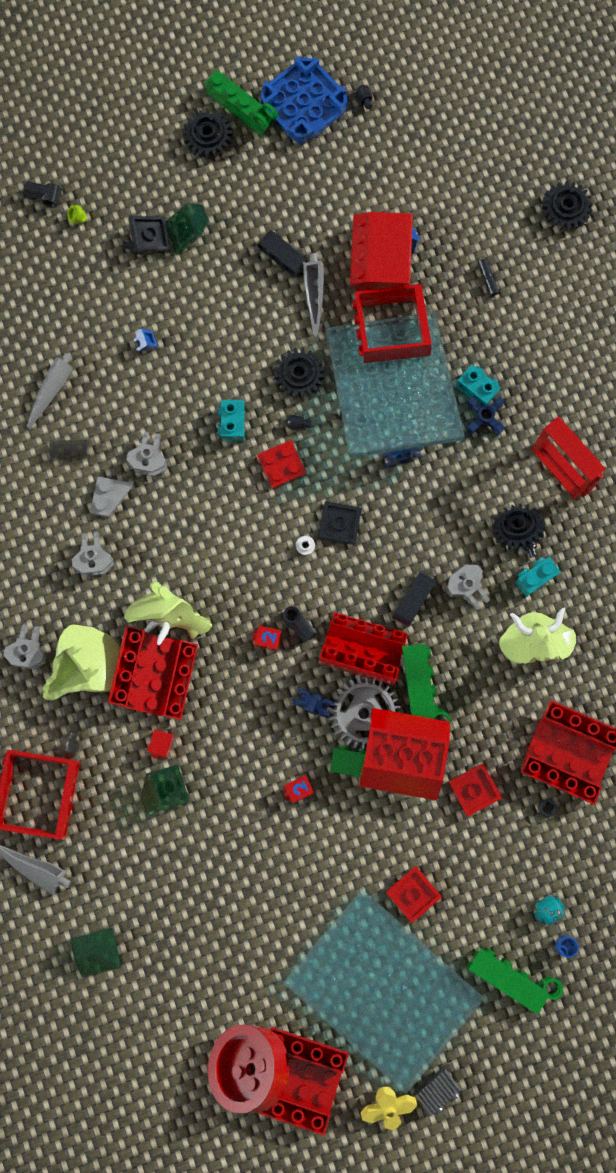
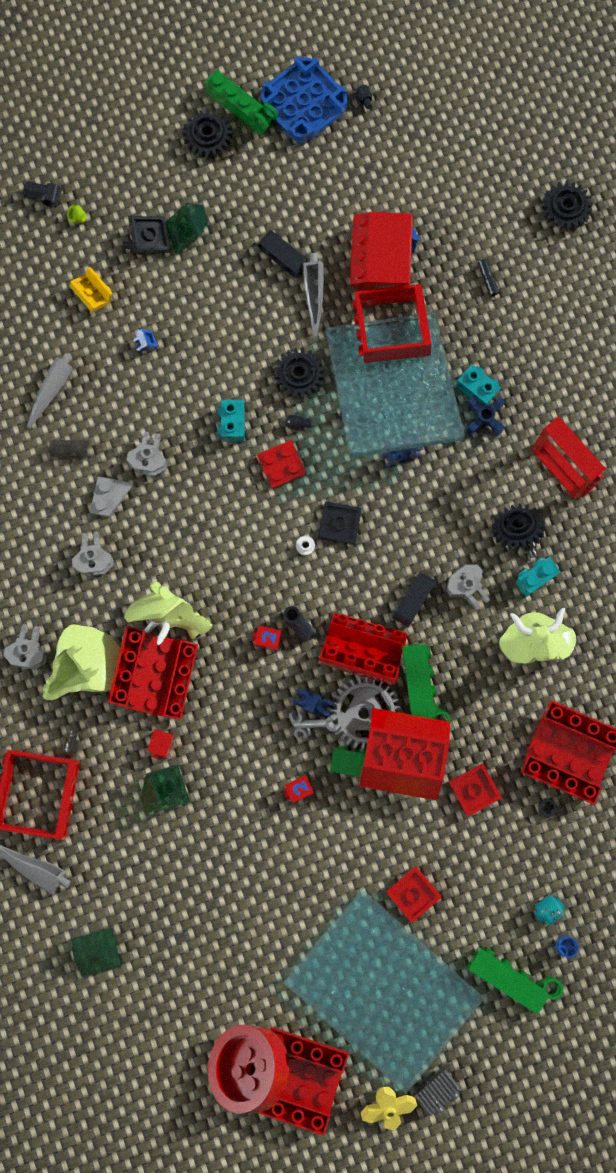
none -> yellow bracket [69,267,113,312]
none -> light grey bar [289,710,340,739]

